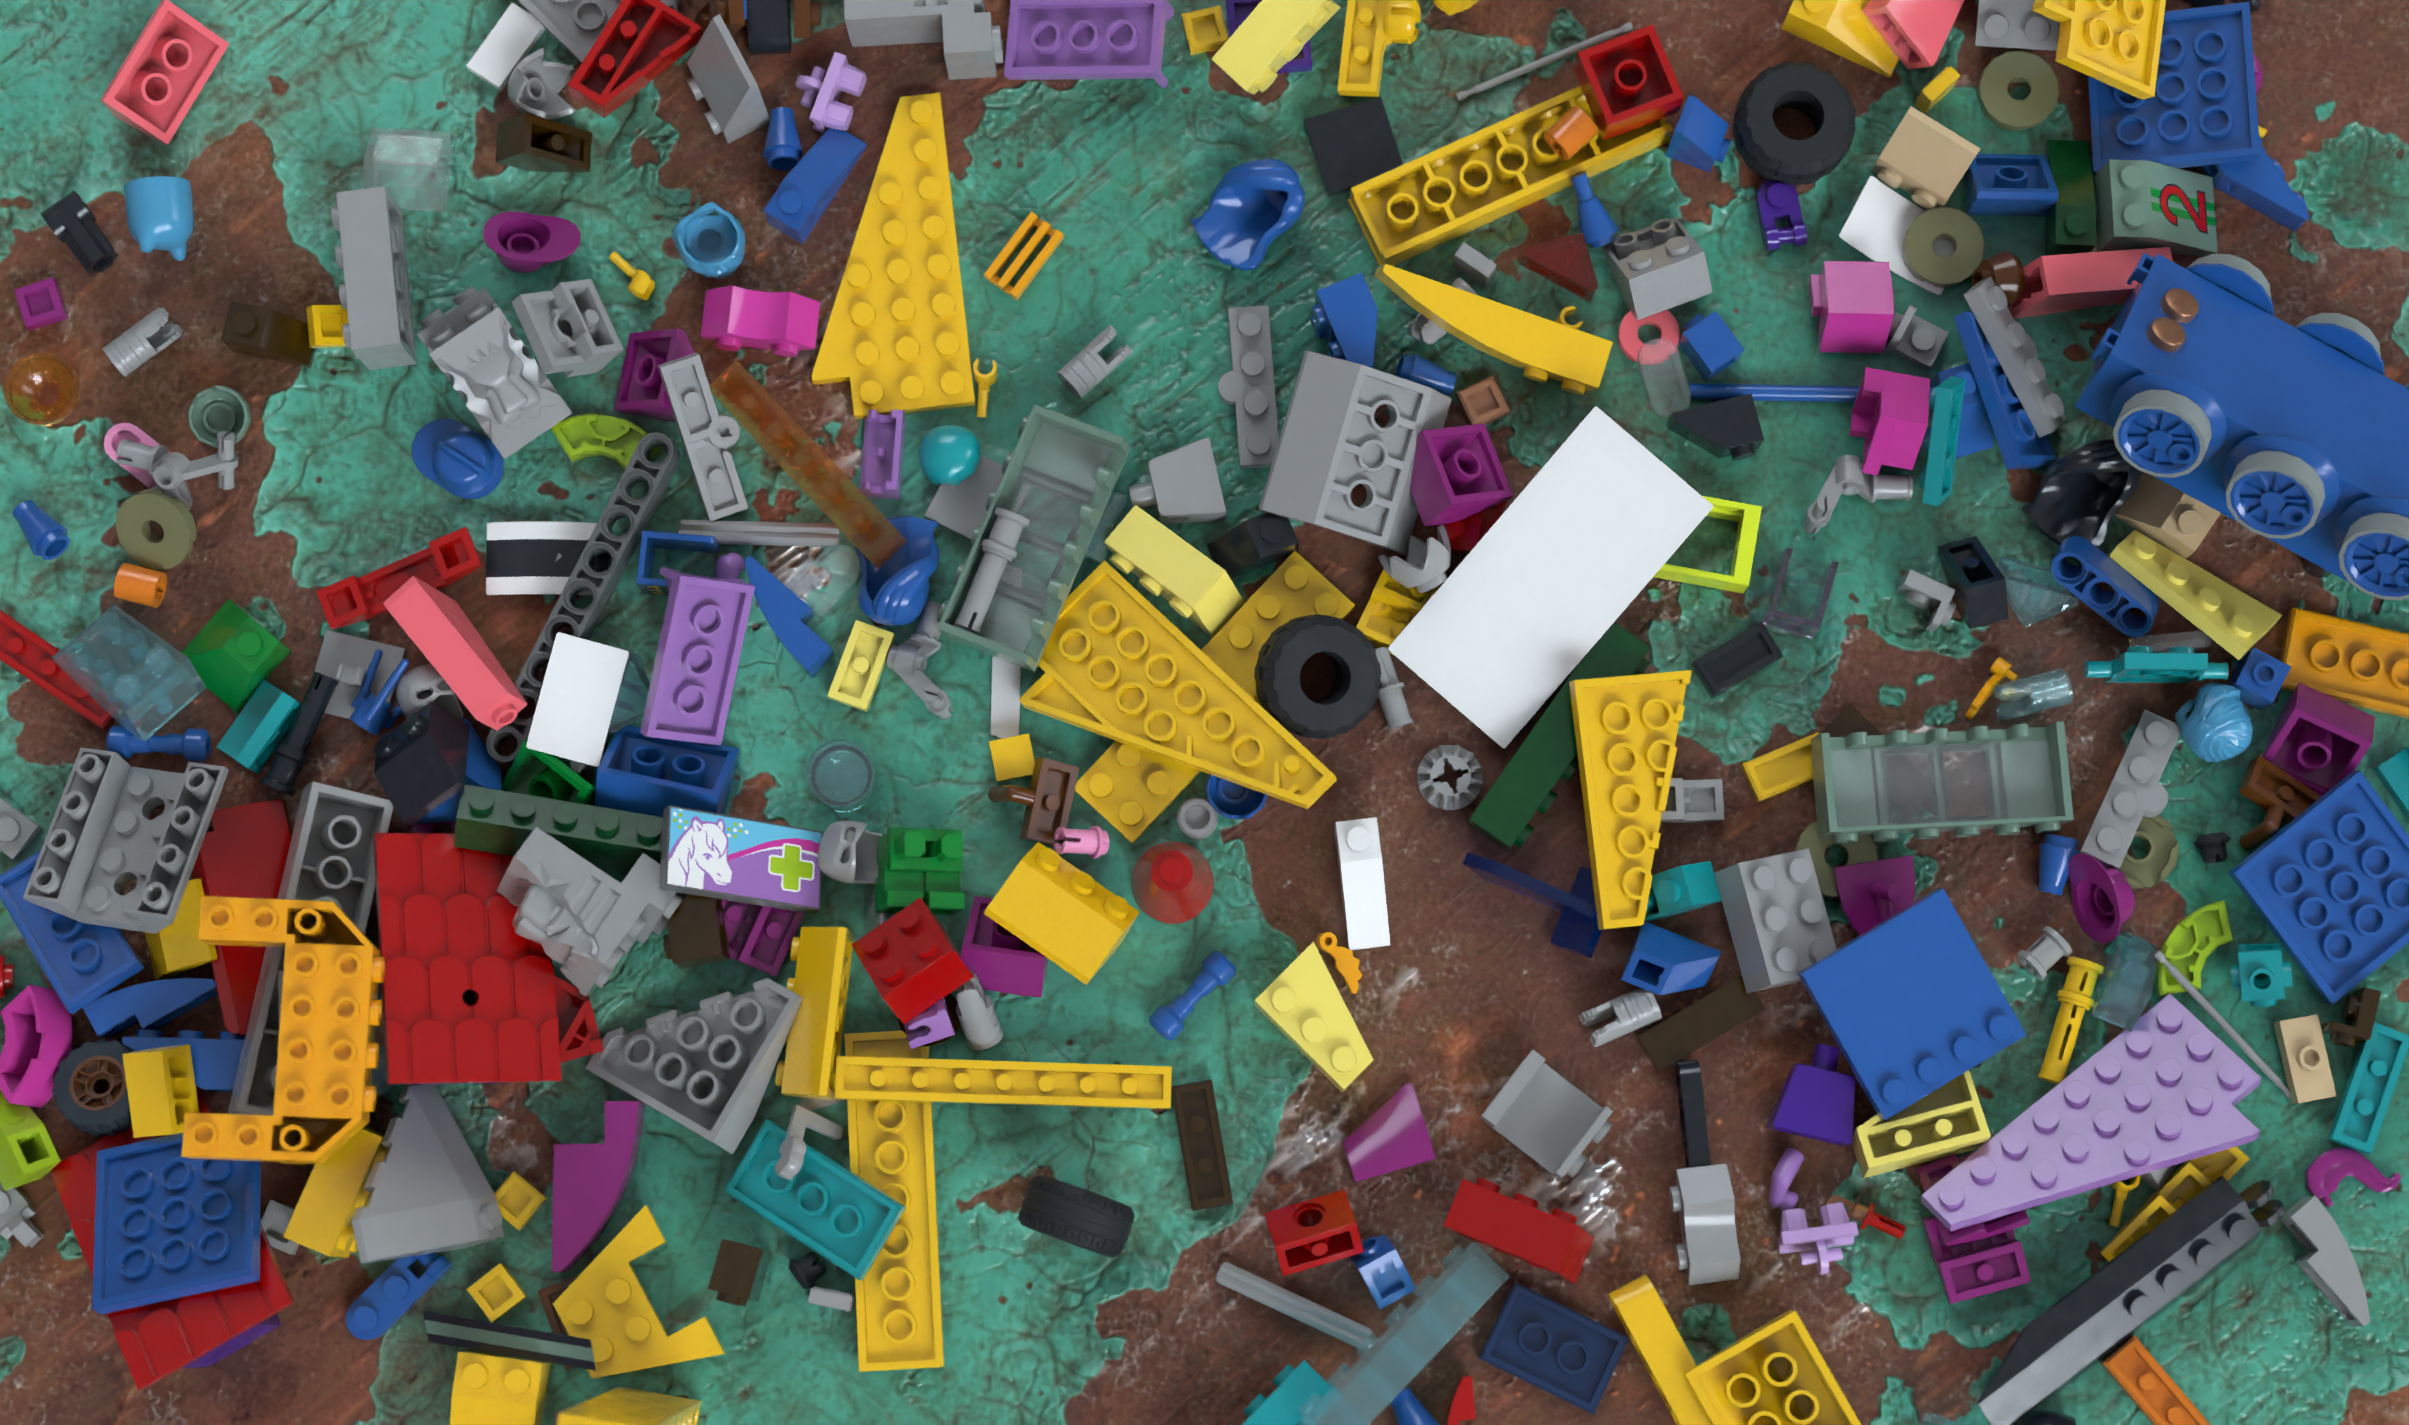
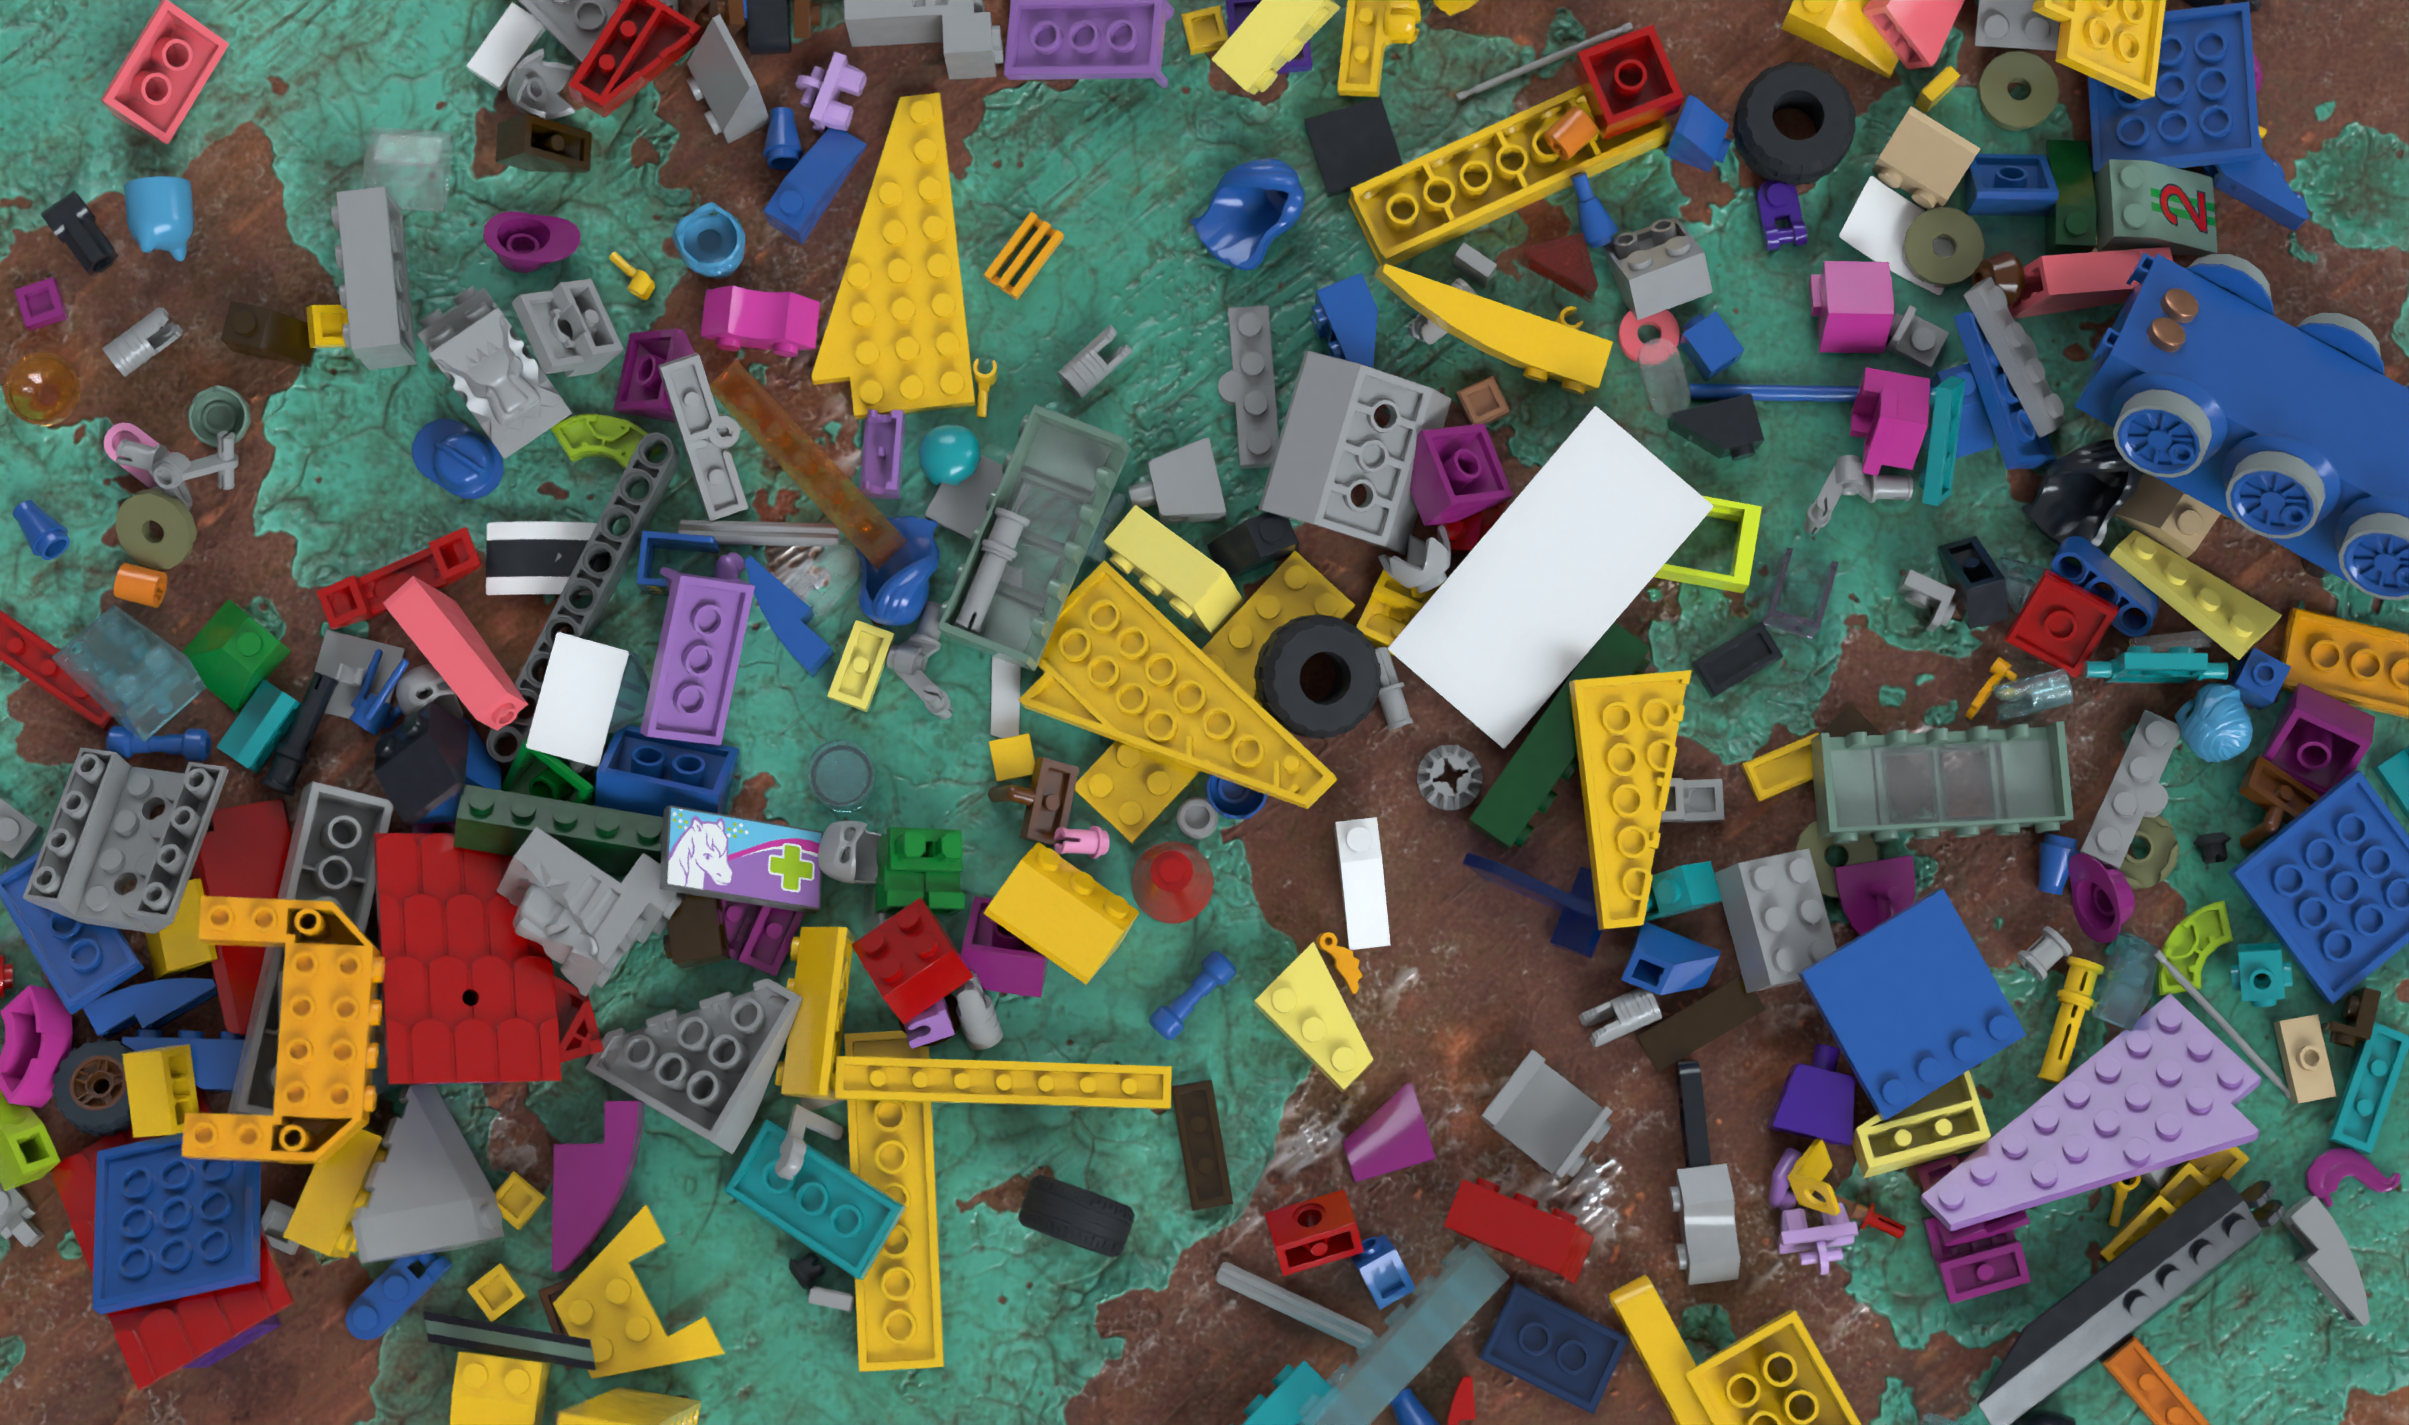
dark brown brick [708,1239,772,1307] -> none
blue cone [1395,352,1457,396] -> none
none -> yellow bracket [1787,1138,1841,1216]
none -> red tile [2004,568,2119,679]

